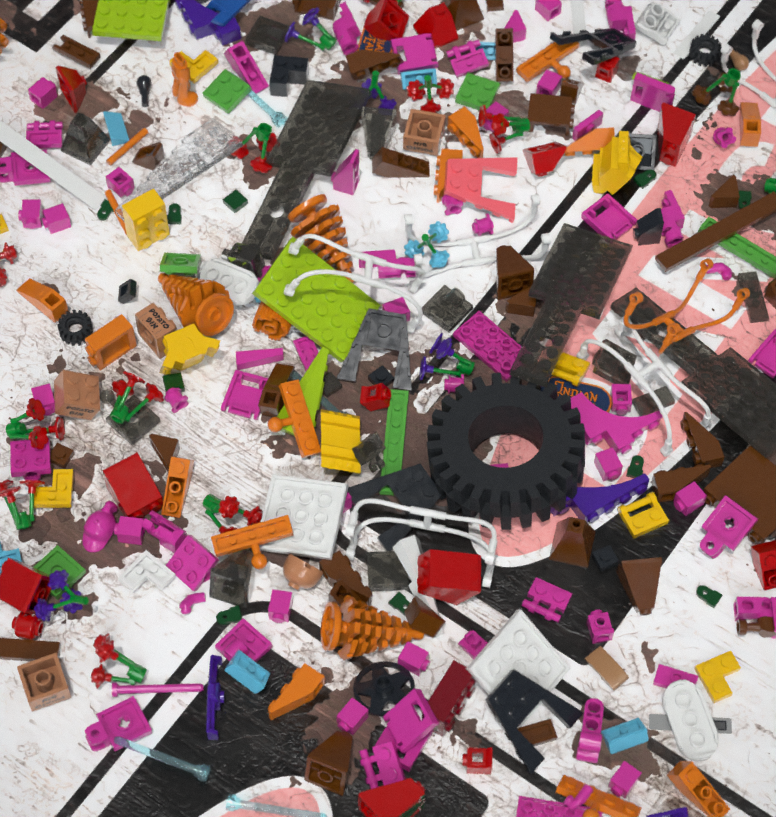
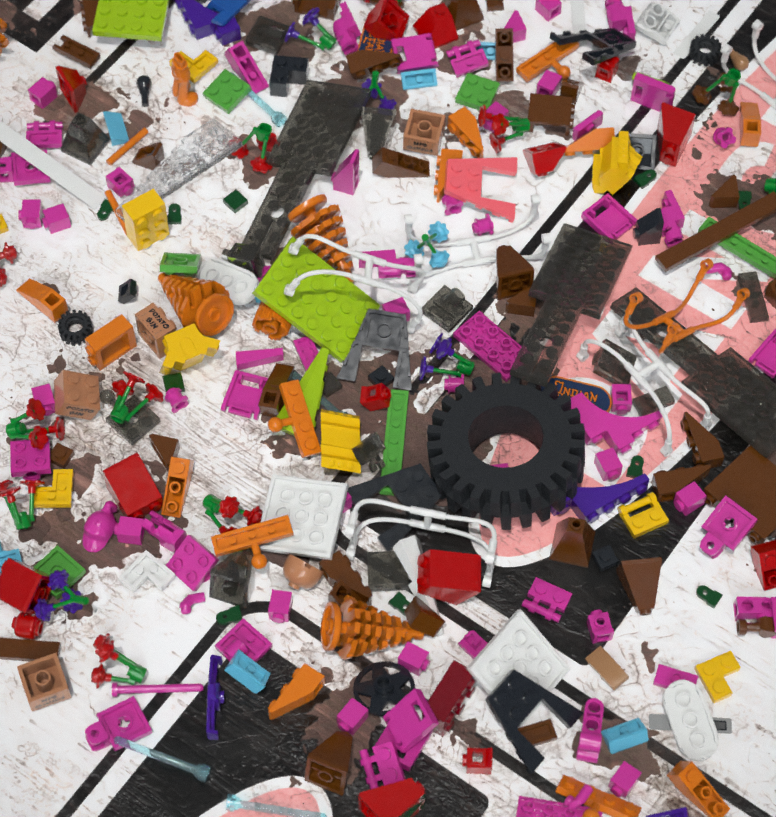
red plant [406,75,454,113] -> none
yellow plate [542,349,590,387] -> none

